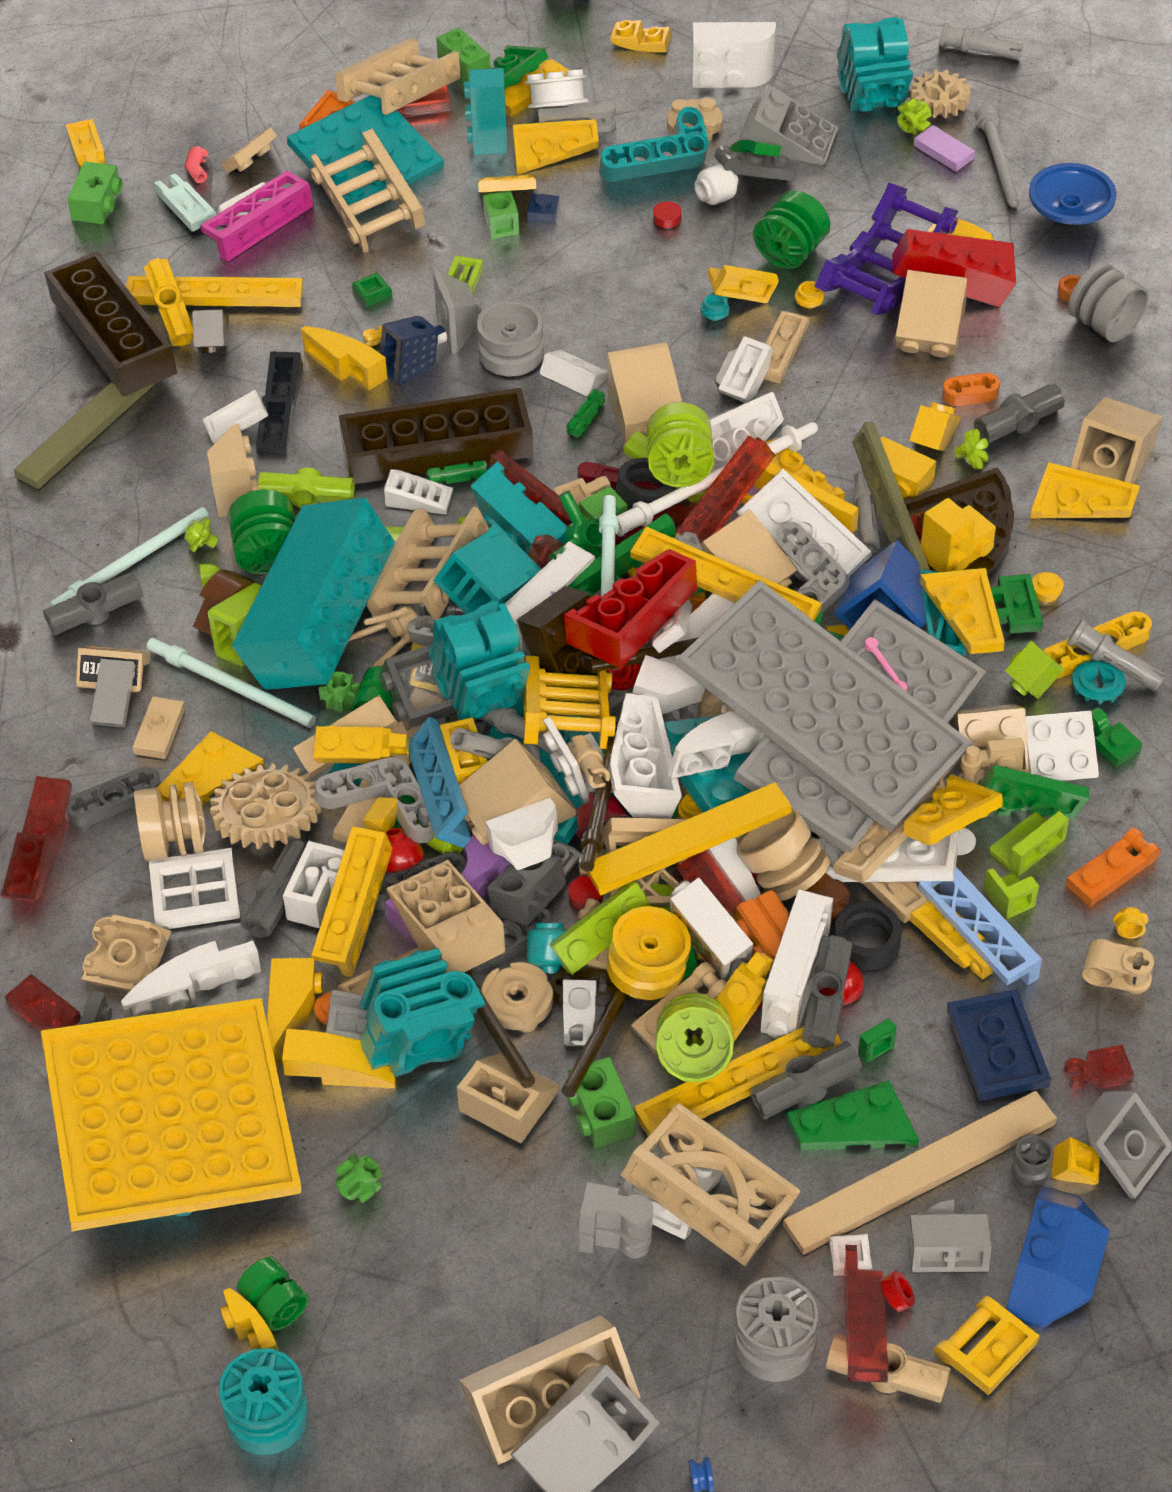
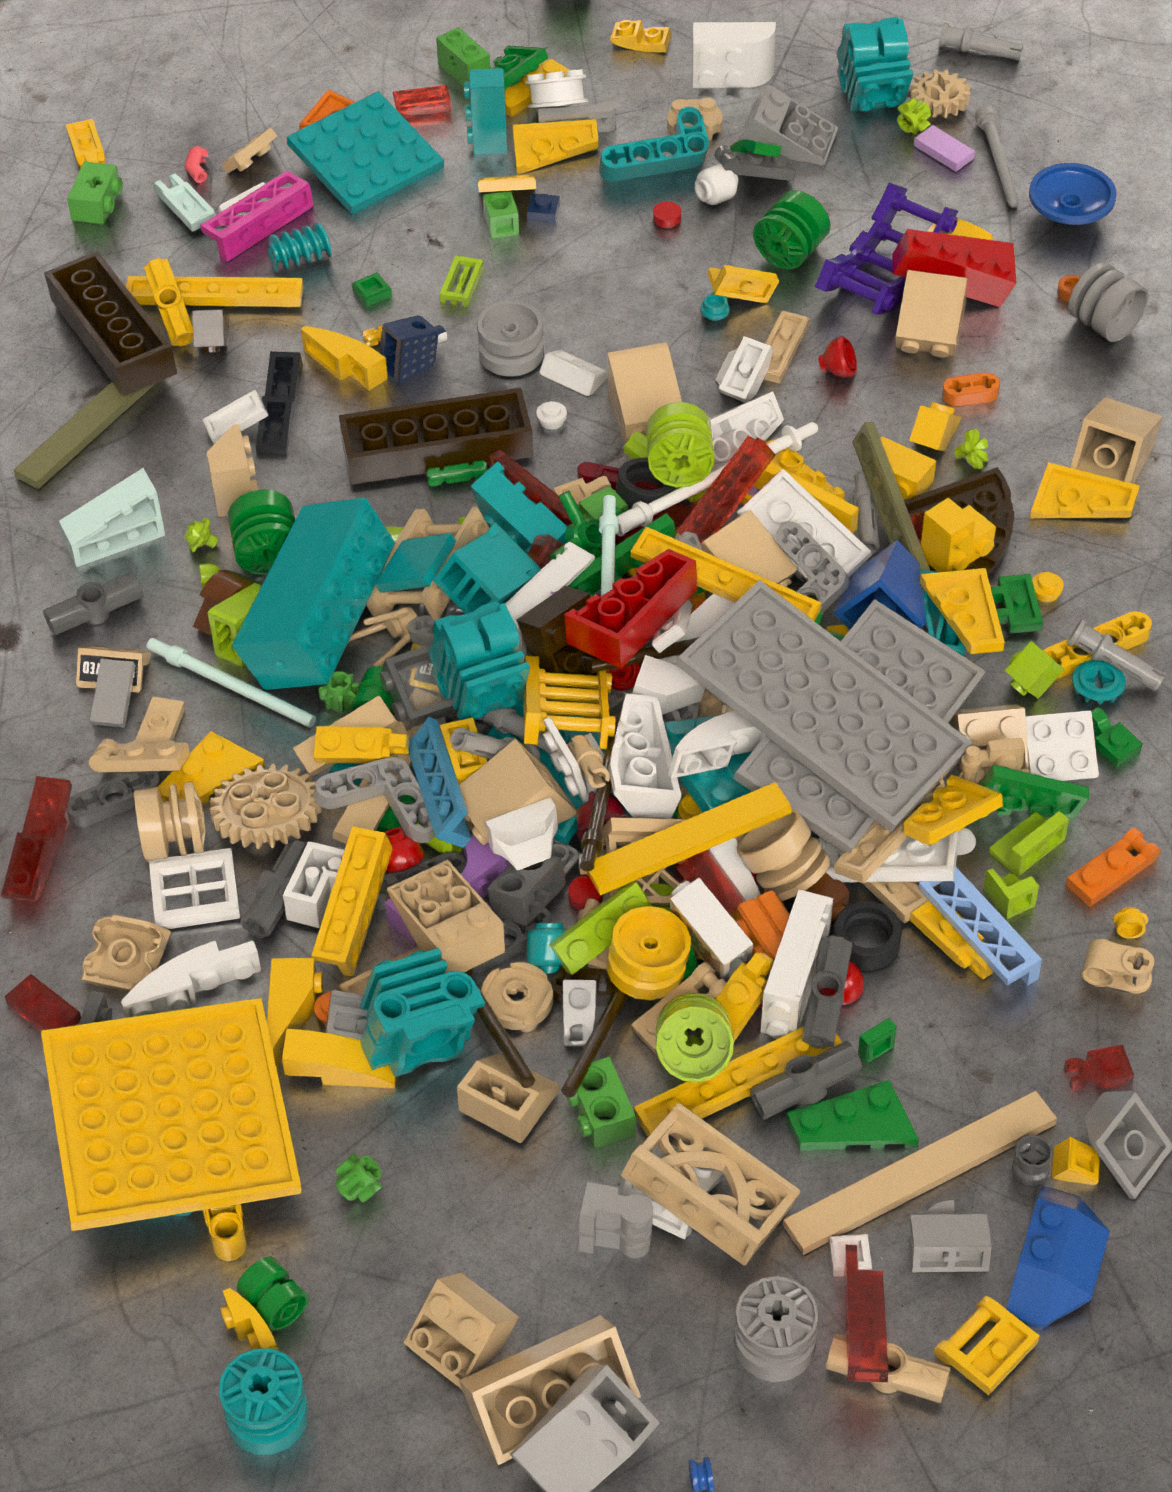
light aqua bar [49,507,209,607] -> none
lime piece [258,467,355,508] -> none
tan fence [310,129,425,253] -> none
tan fence [335,38,460,115] -> none
yellow slope [362,798,398,833] -> none
white slope [384,469,453,515] -> none
light grey slope [433,269,482,354] -> none
green axle [566,389,605,438] -> none
yellow plate [795,281,824,308] -> none
bright pink hinge [864,637,907,691] -> none
red tile [881,1271,915,1312] -> none
dark blue plate [946,989,1051,1101] -> none
dark grey piece [974,383,1065,443] -> none
none -> light aqua wedge [59,468,165,567]
none -> tan plate [89,739,190,773]
none -> yellow piece [203,1204,247,1261]
none -> teal piece [267,223,332,272]
none -> teal tile [375,533,456,593]
none -> tan slope [404,1272,519,1389]
none -> white plate [536,401,567,430]
none -> red brick [818,336,857,378]

